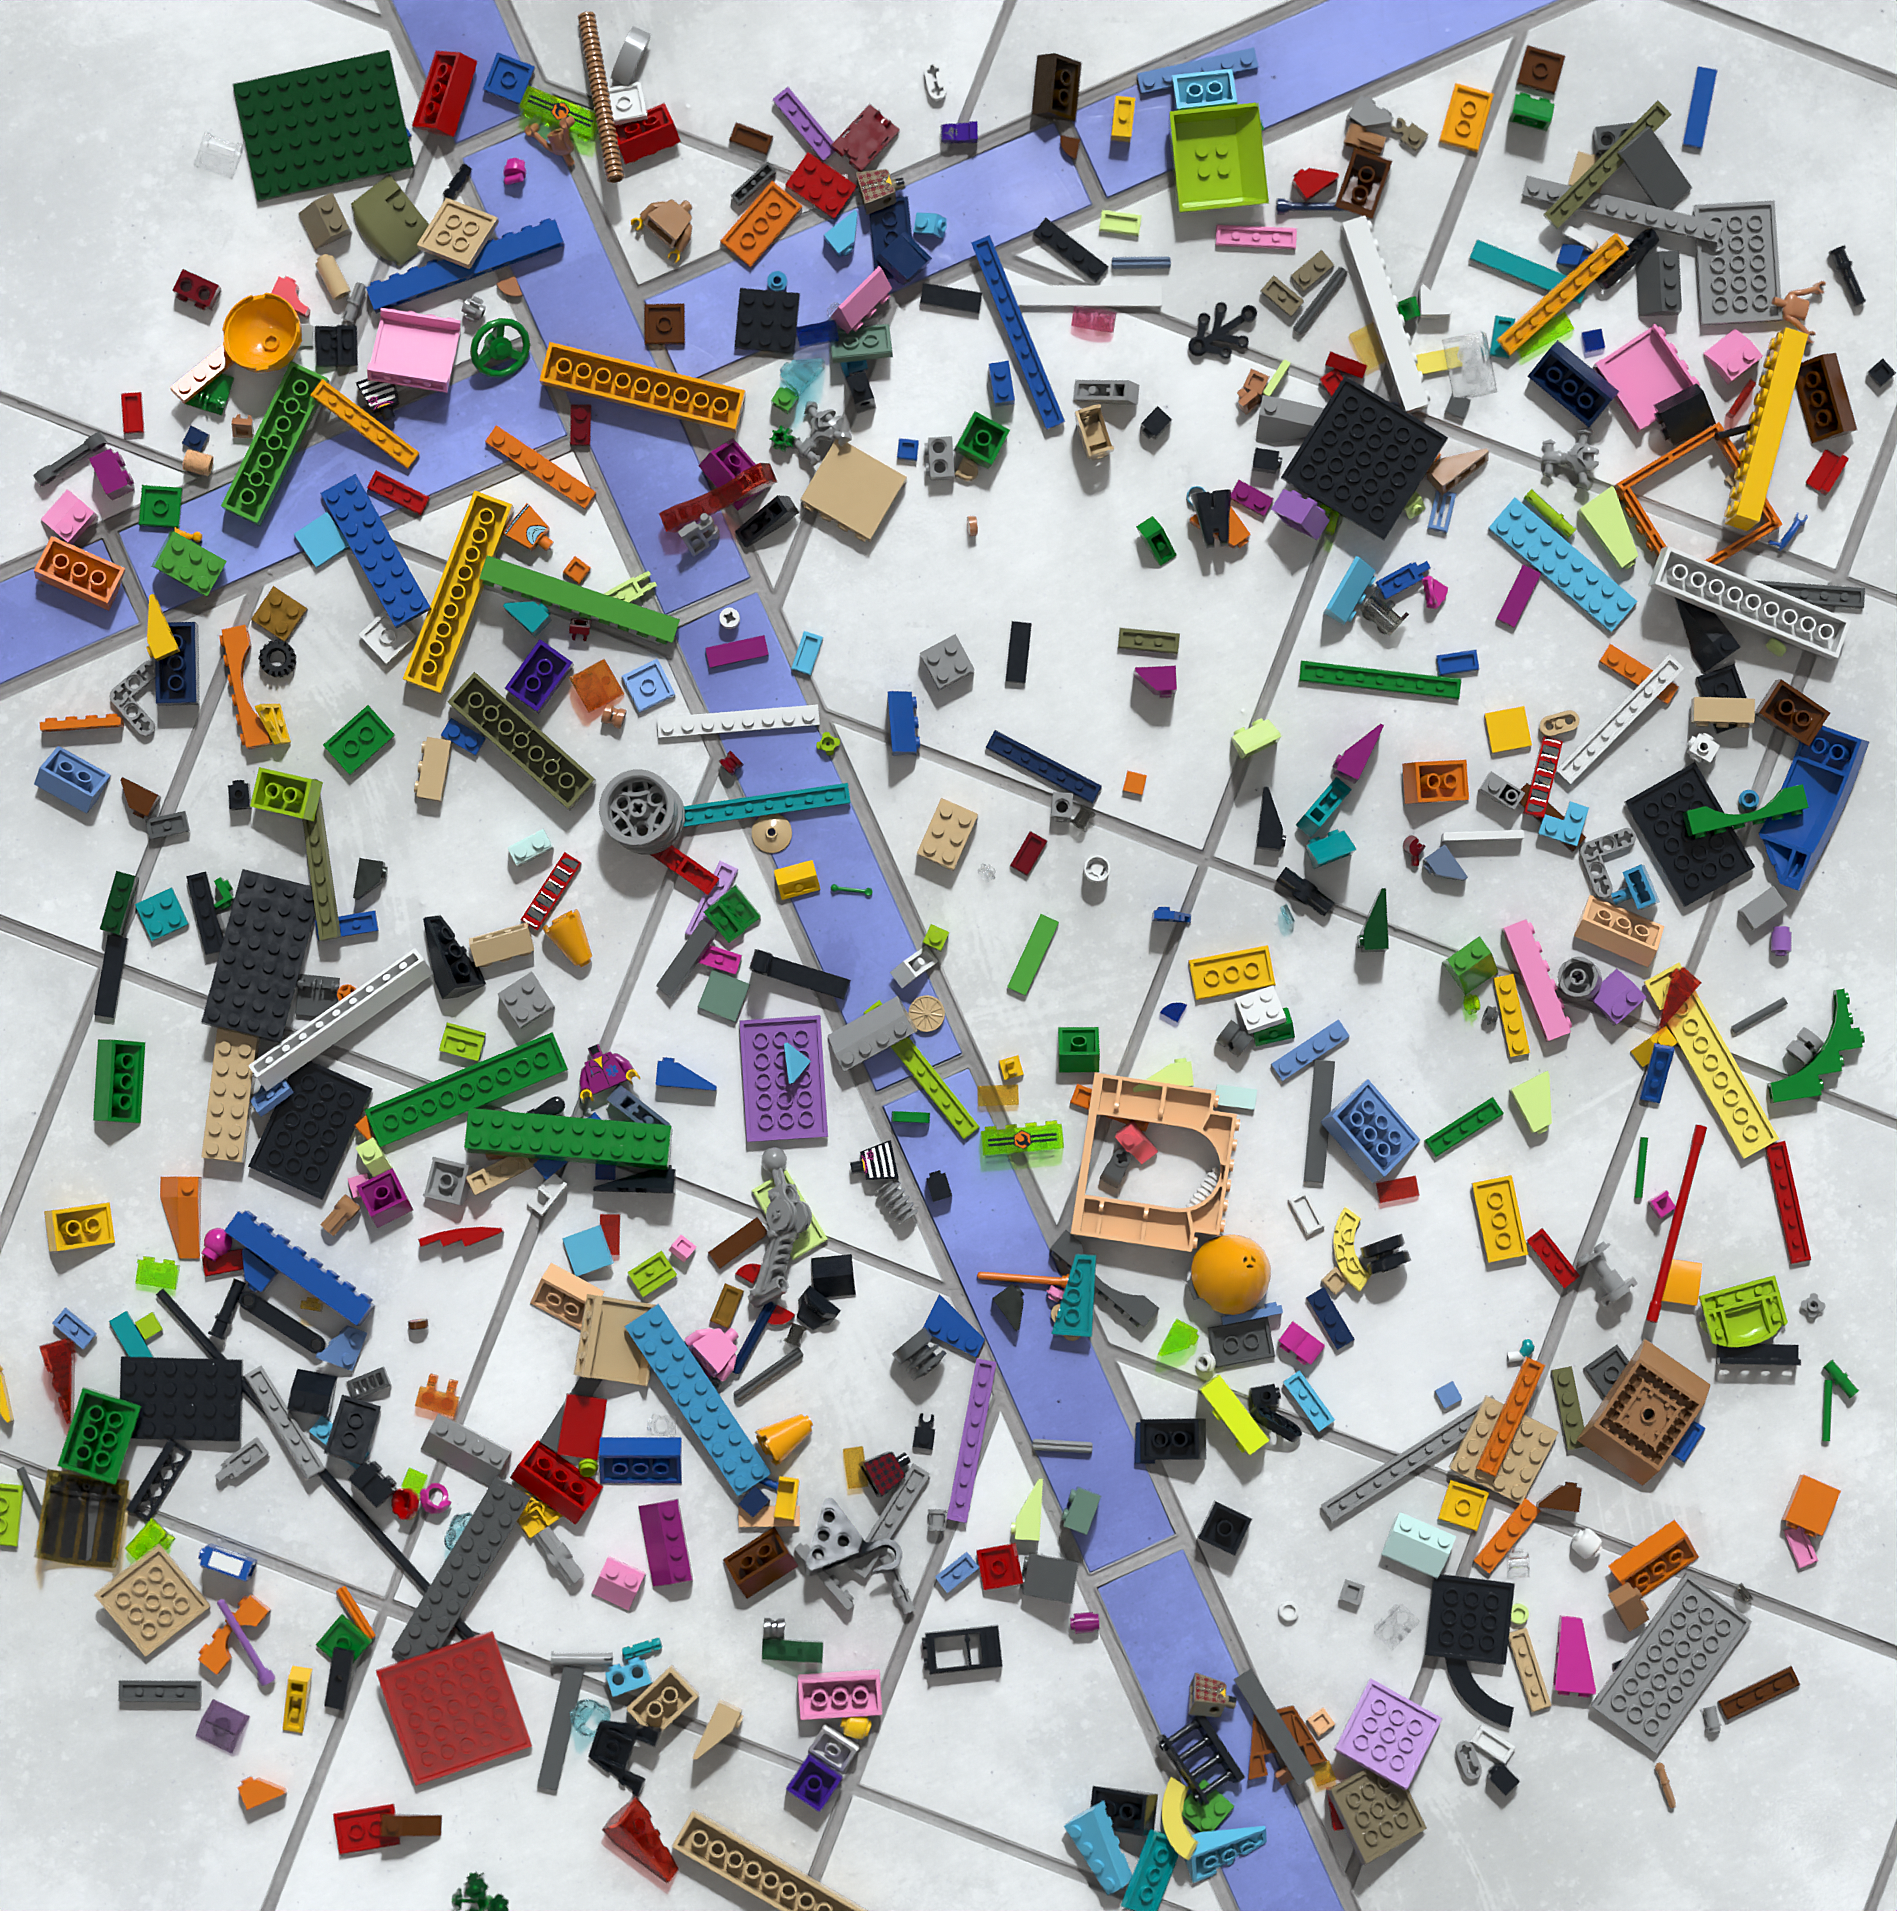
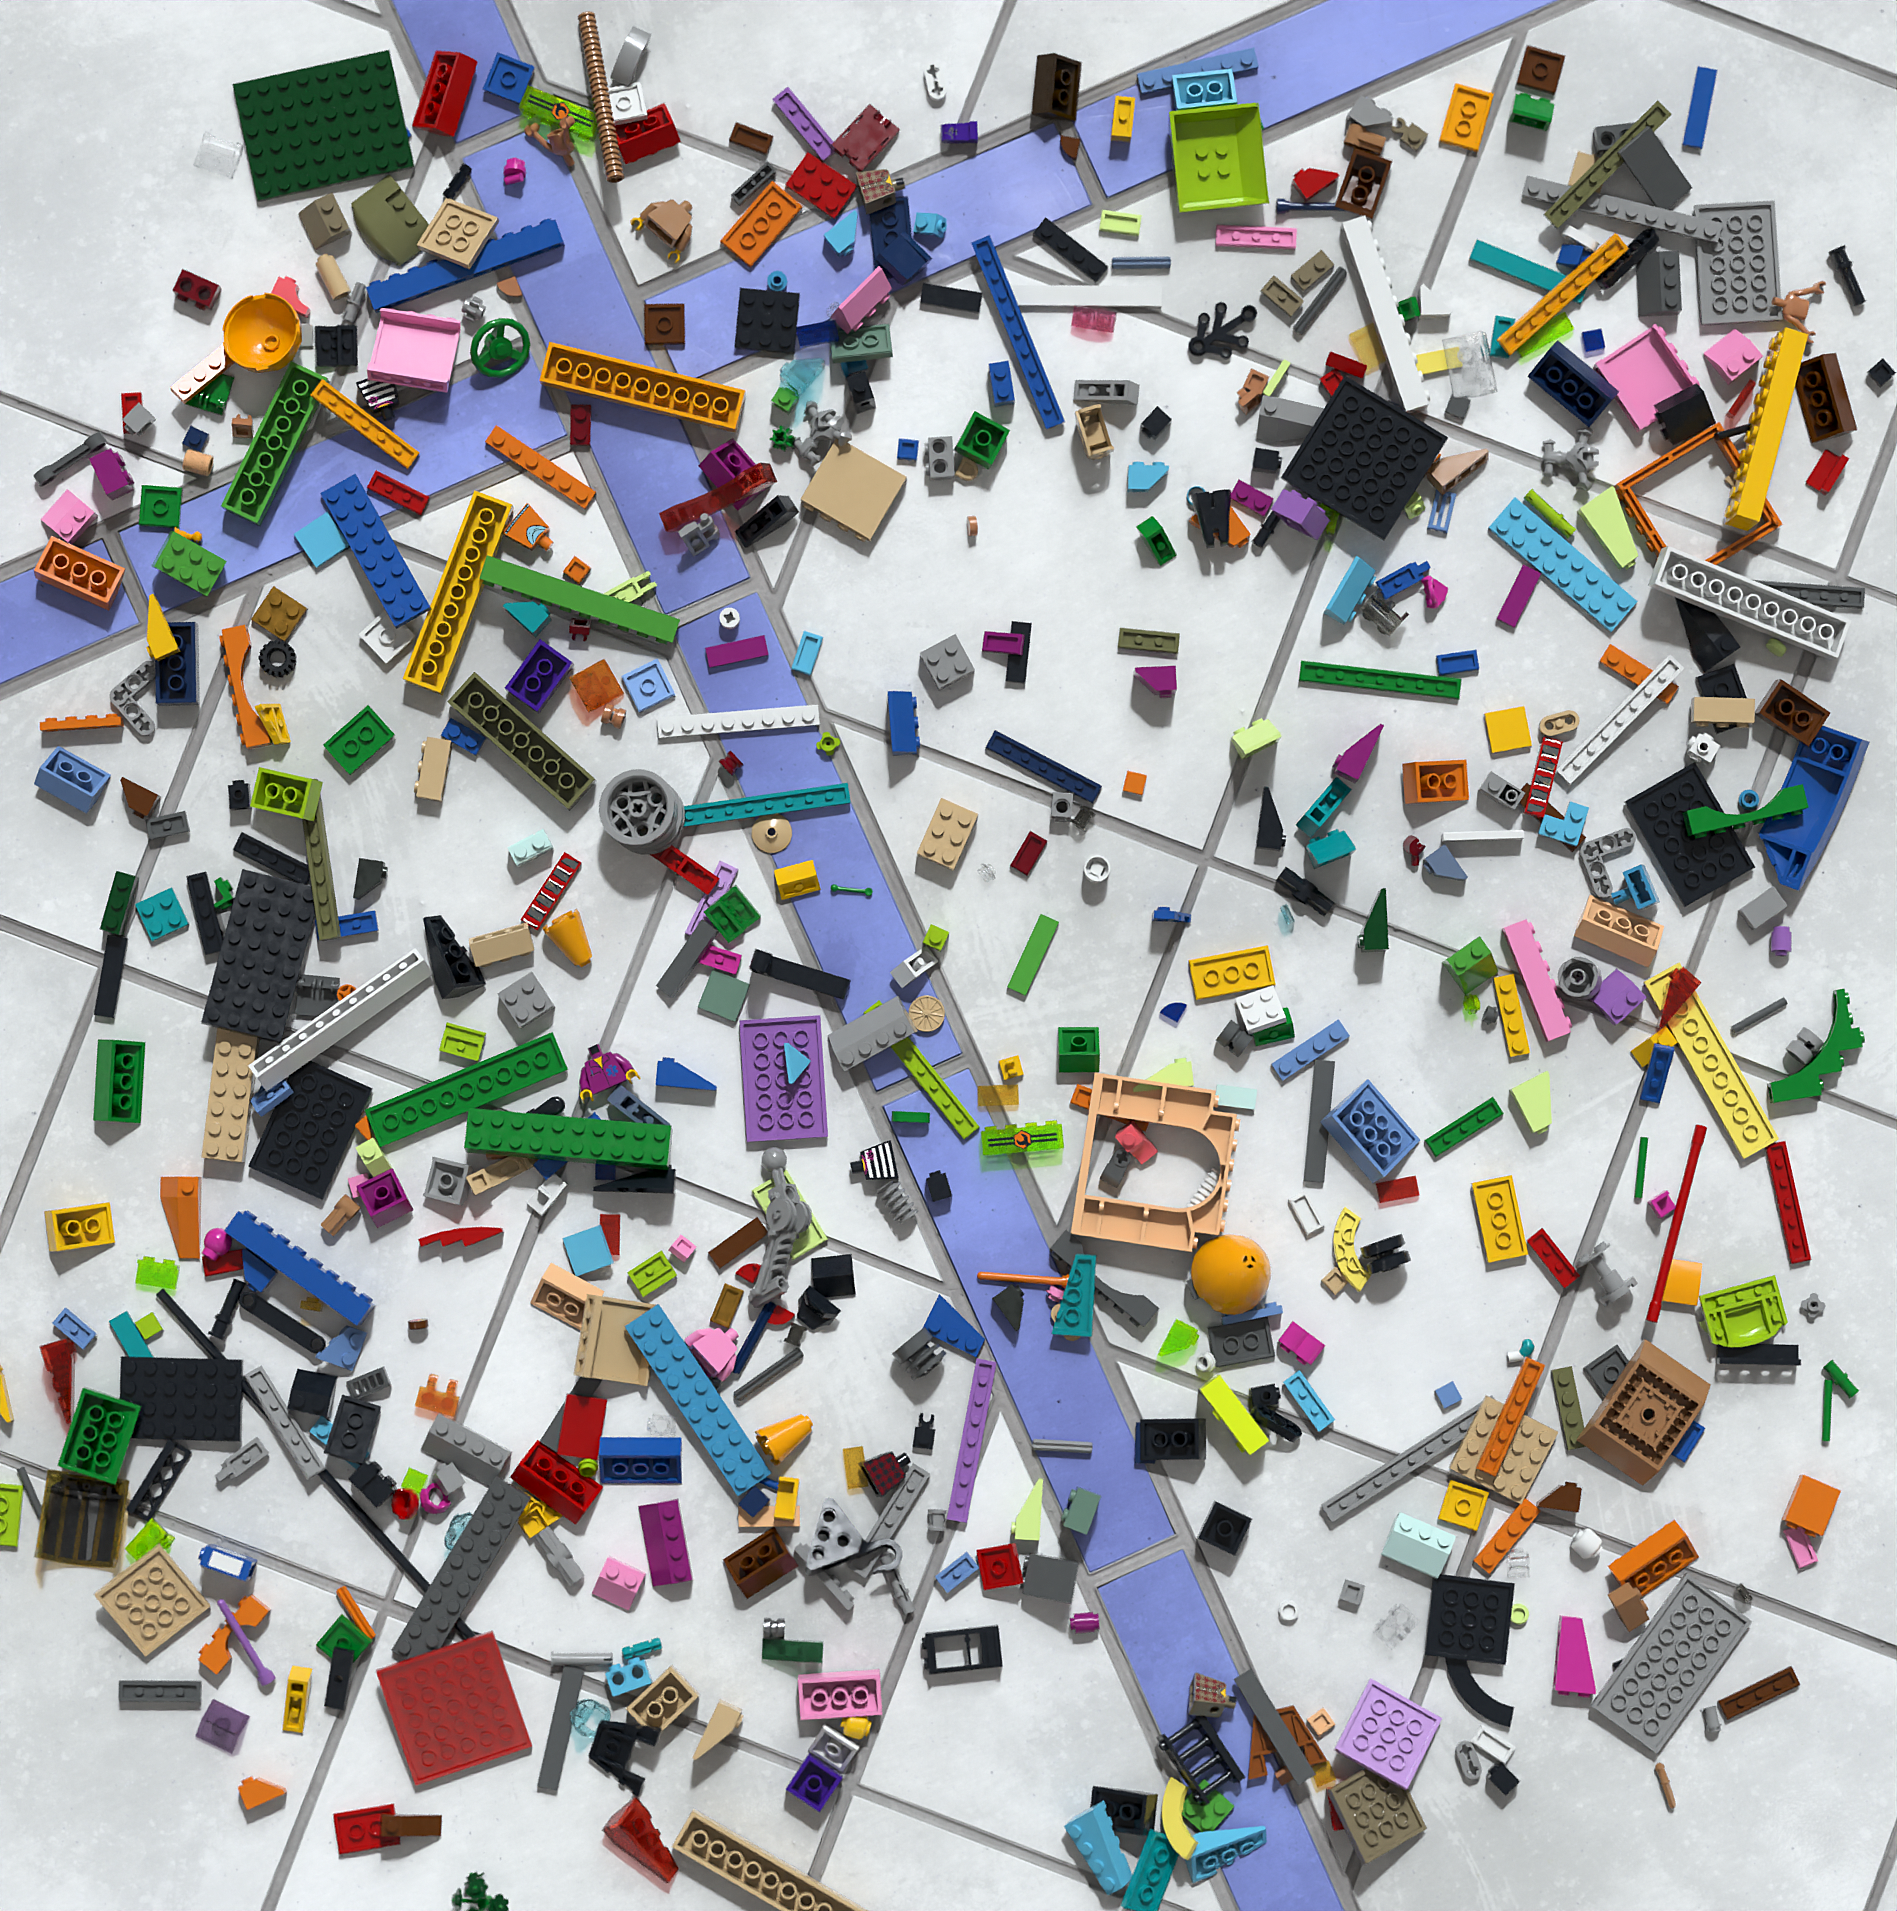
dark blue plate [1306,1287,1355,1350] -> none
tan tile [1509,1627,1551,1712] -> none
blue piece [1768,513,1808,551] -> none
none -> light grey brick [122,403,156,437]
none -> black tile [233,832,310,885]
none -> light grey brick [432,1462,466,1496]
none -> magenta tile [982,631,1025,655]
none -> medium azure slope [1128,462,1169,492]
none -> black axle [1252,511,1281,548]

